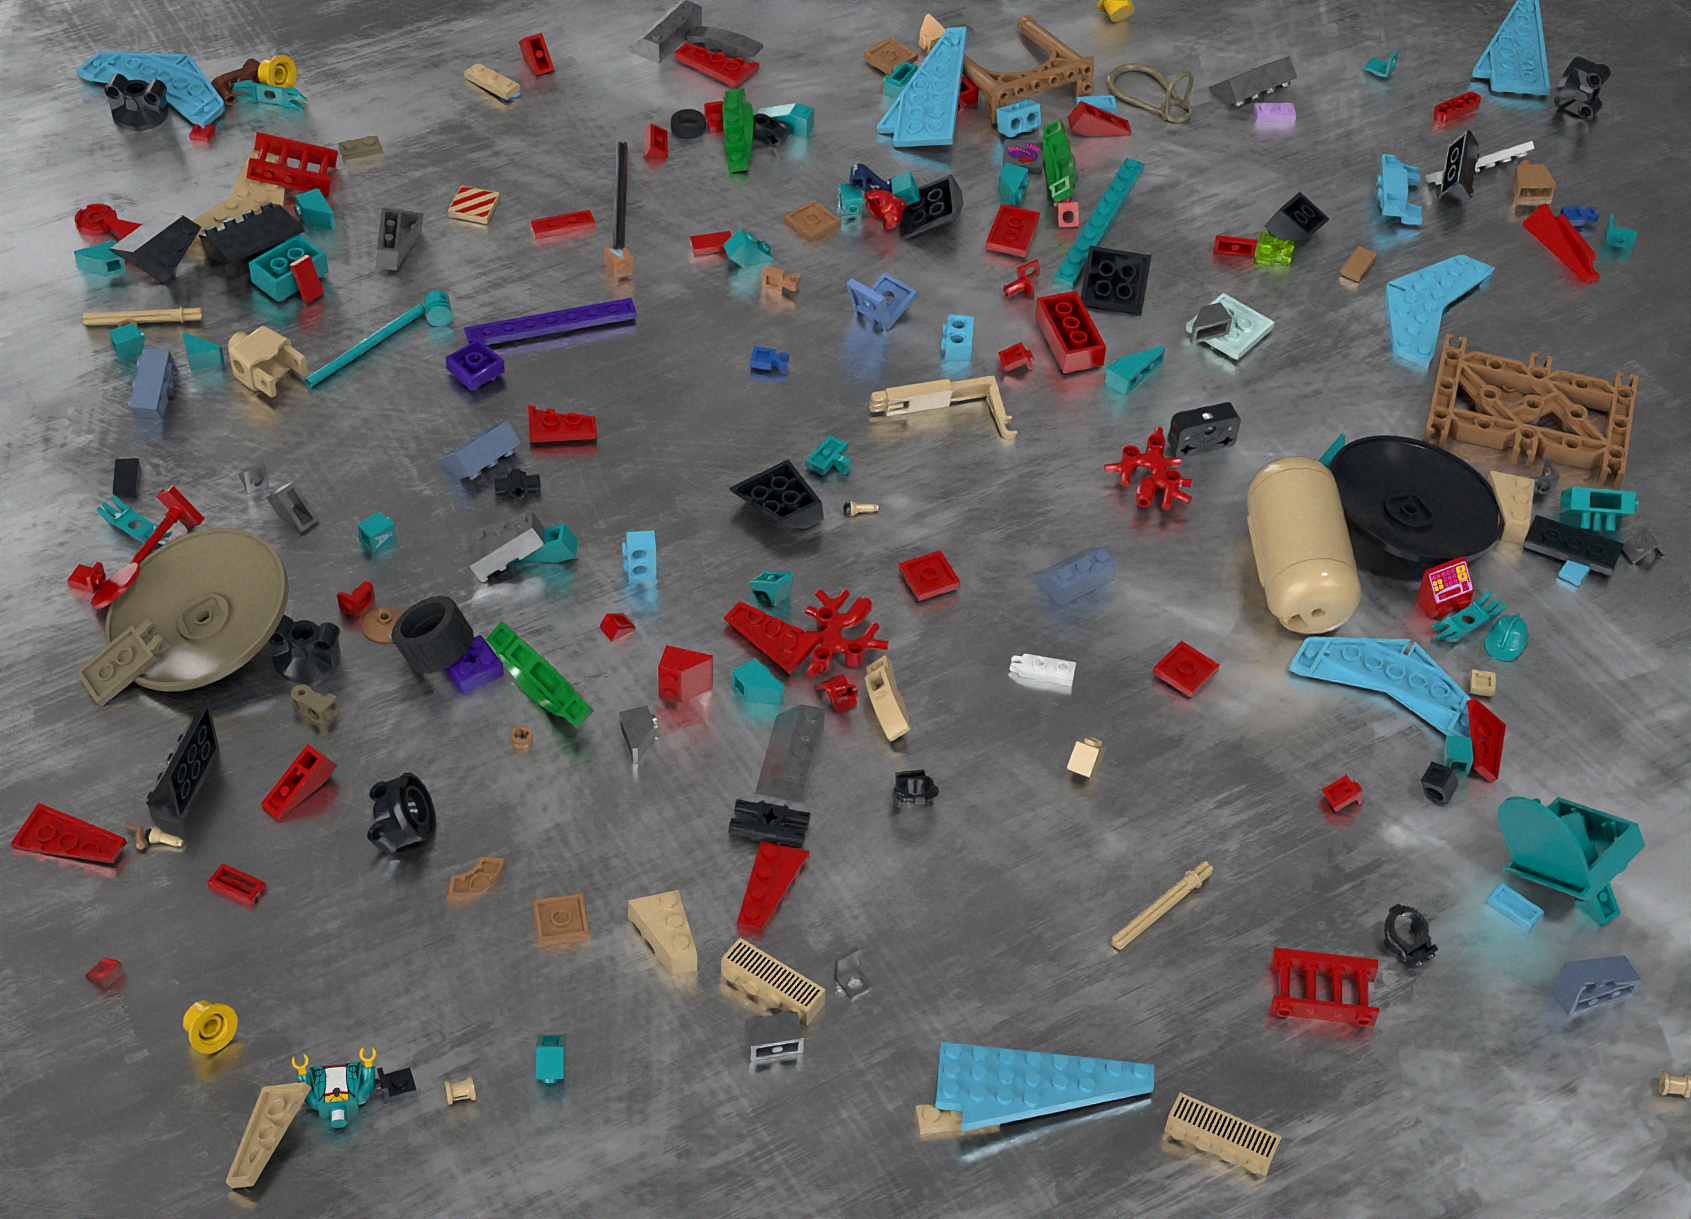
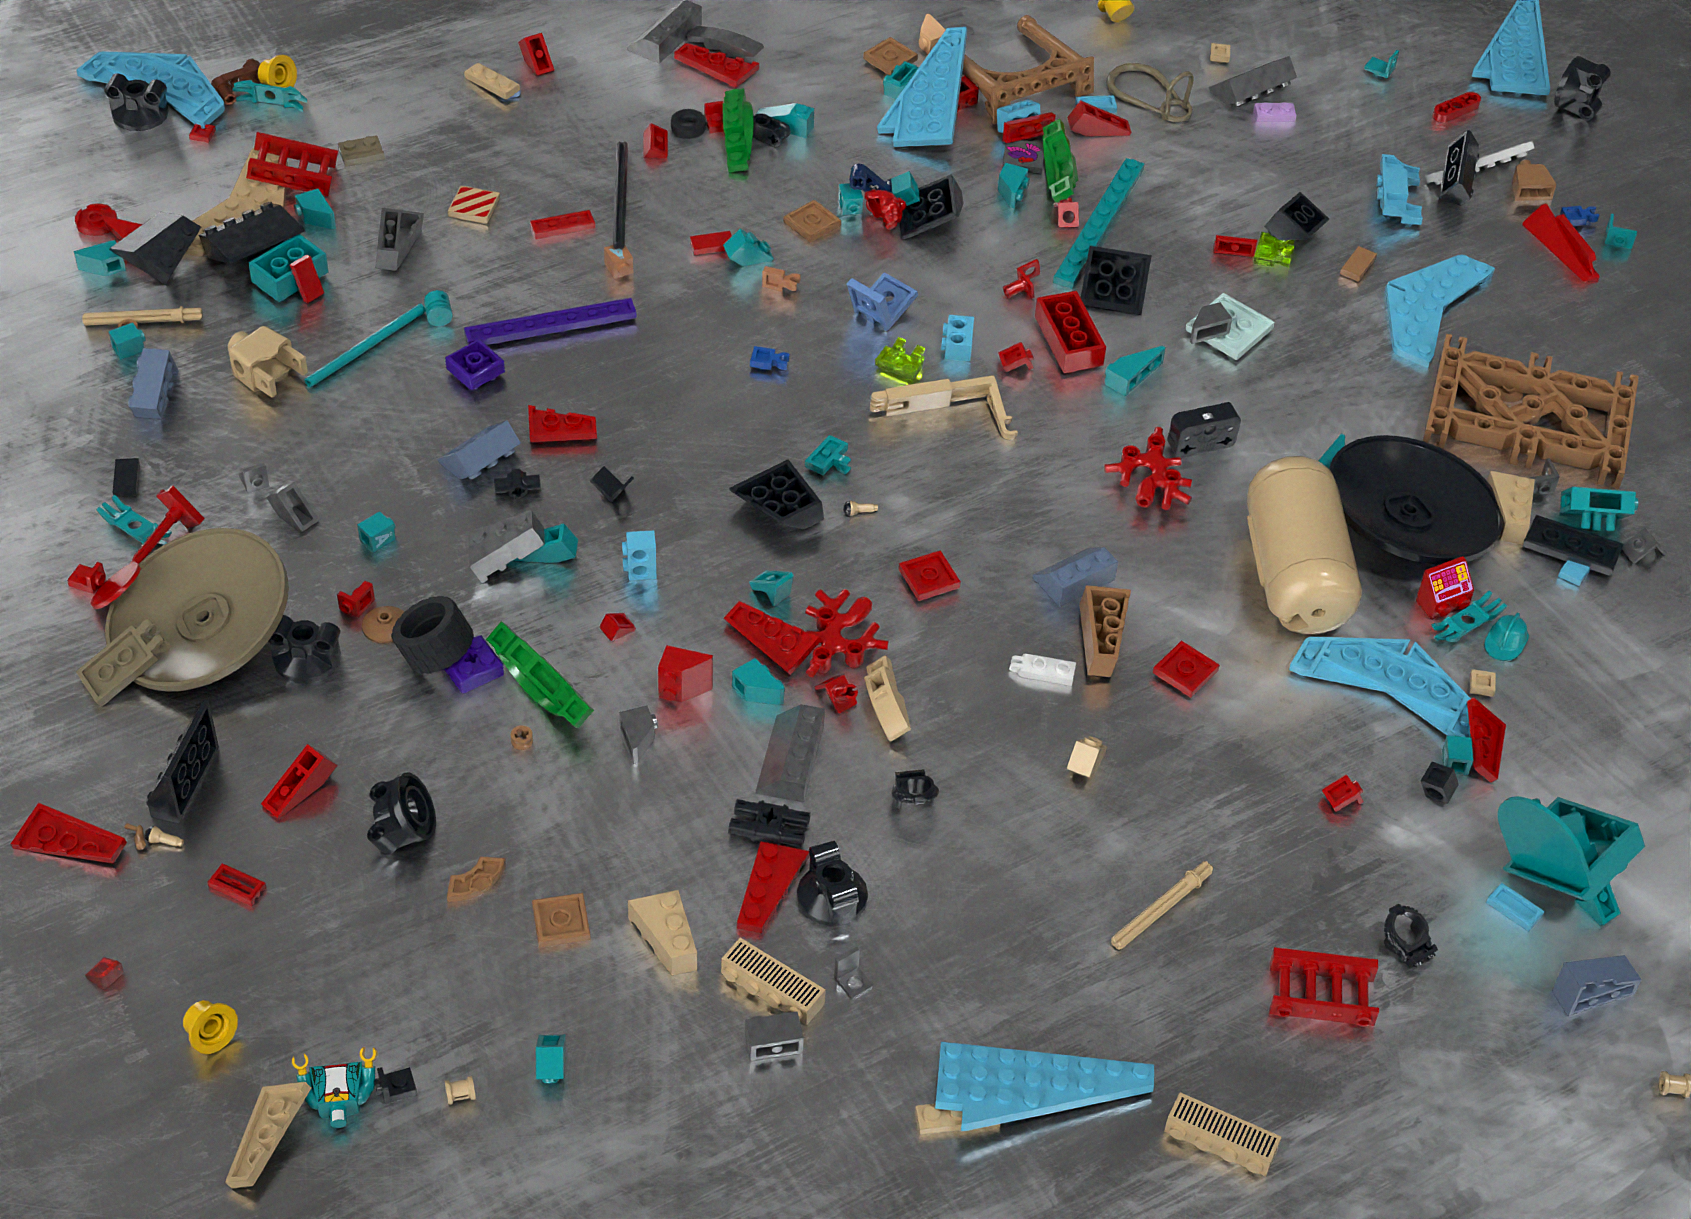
teal slope [182,332,224,371] -> none
dark tan leg [291,684,340,726] -> none
red plate [985,204,1040,257] -> none
none -> black bracket [590,466,634,502]
none -> black piece [797,841,868,927]
none -> clear neon green plate [875,337,925,381]
none -> red tile [1002,112,1056,143]
none -> medium nougat wedge [1079,585,1131,677]
none -> tan plate [1210,43,1230,63]

